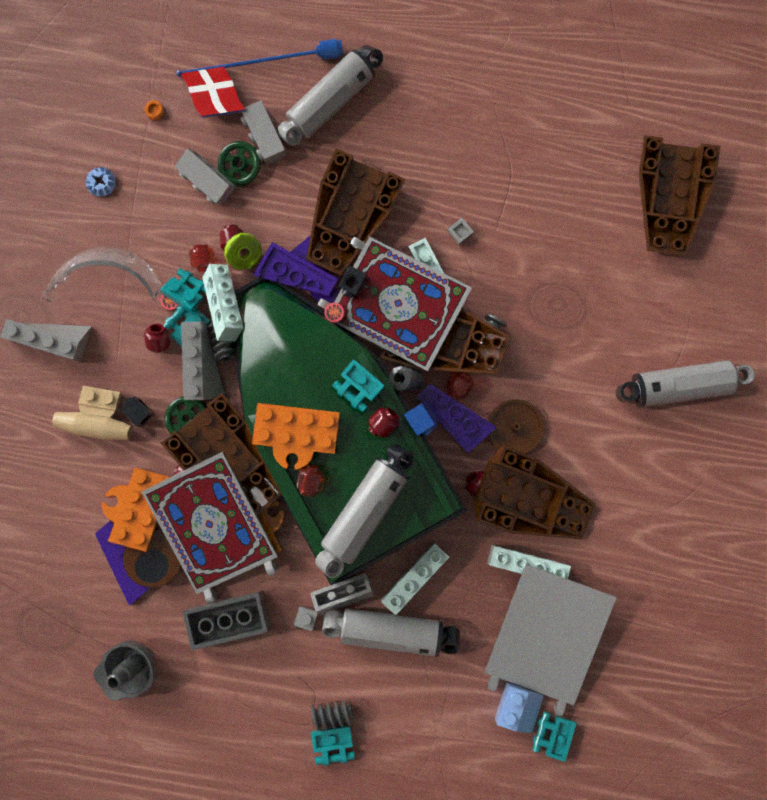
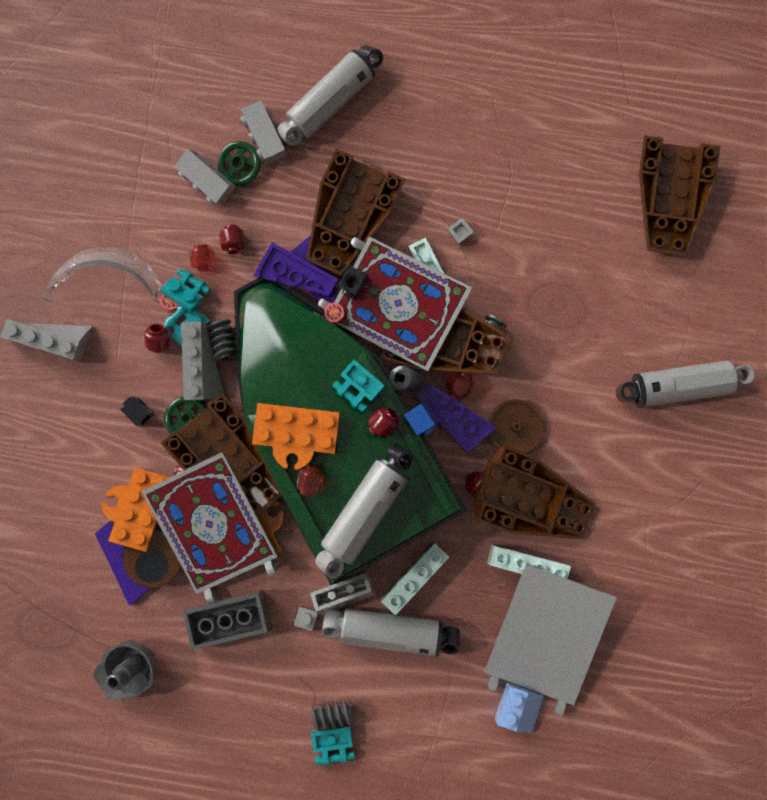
tan plate [52,386,133,440] -> none
light blue gear [85,166,116,197] -> none
orange tile [144,100,165,121] -> none
flag [177,39,344,118] -> none
light aqua brick [202,264,243,341] -> none
lime tile [224,233,262,271] -> none
teal plate [532,711,577,762] -> none

